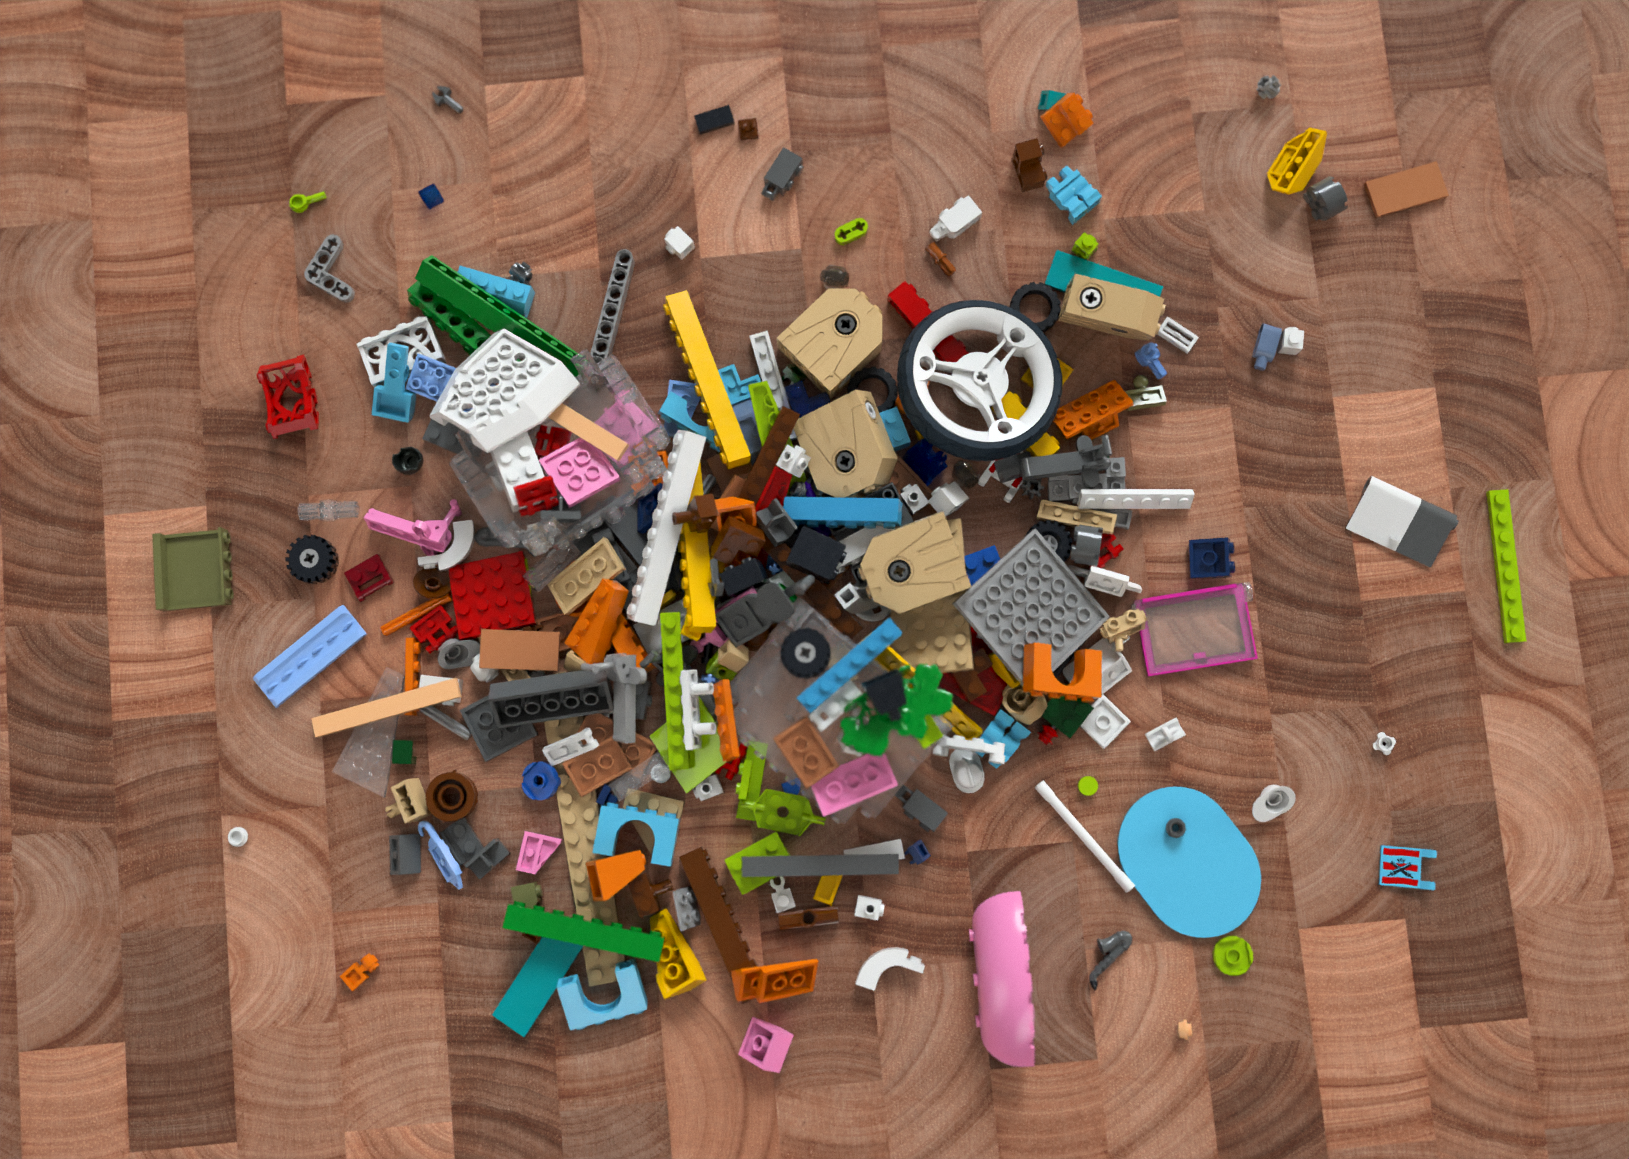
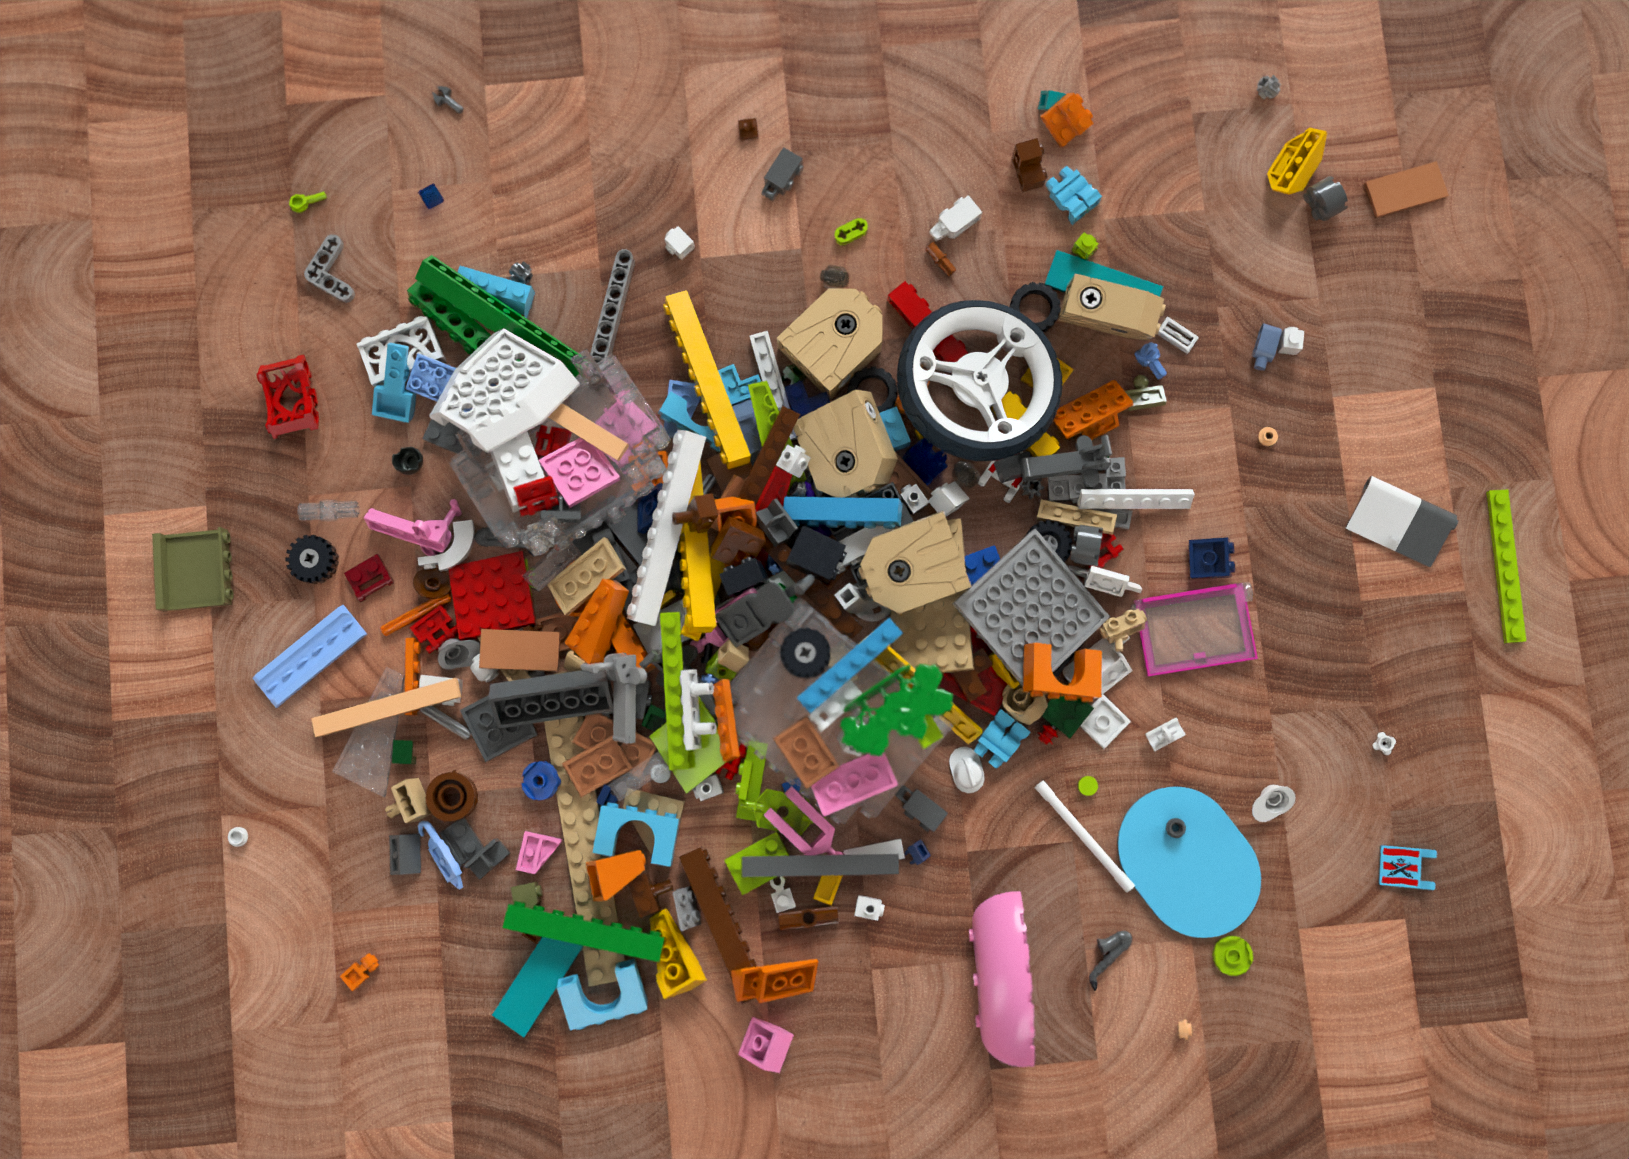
white plate [542,728,599,766] -> none
black tile [694,105,735,135] -> none
dark grey bar [708,559,724,597] -> none
white arch [855,947,925,991] -> none
black torso [860,668,907,721] -> none
white plate [933,735,1005,764] -> none
none -> dark green panel [641,705,666,732]
none -> bright pink piece [764,786,844,855]
none -> light nougat plate [1258,427,1278,446]

